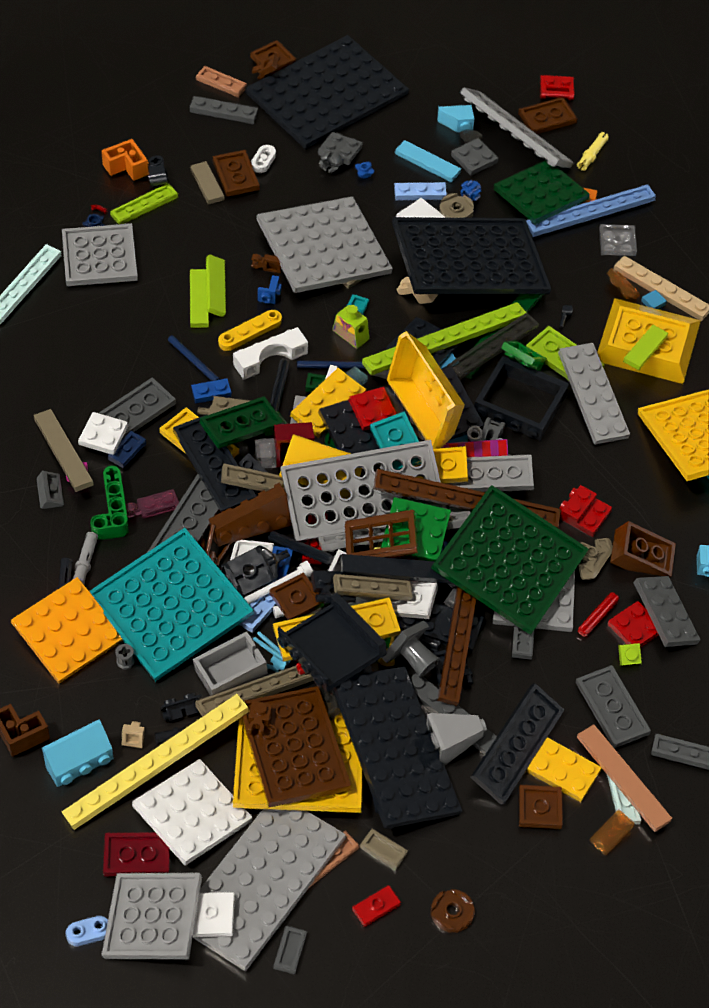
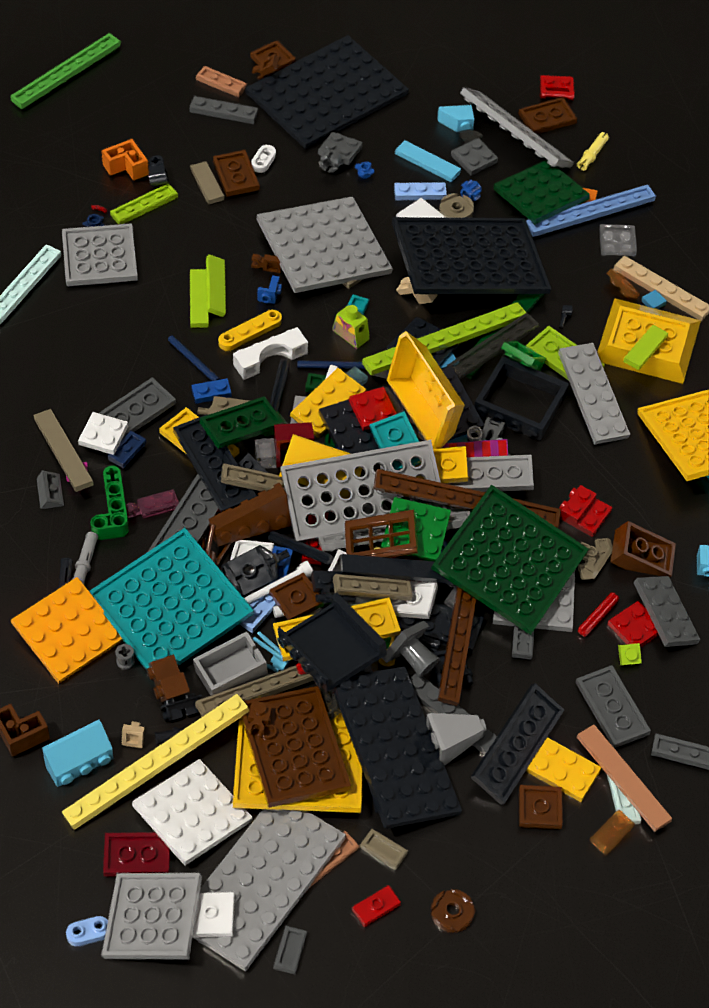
none -> bright green plate [11,33,121,109]
none -> reddish brown brick [147,654,190,703]

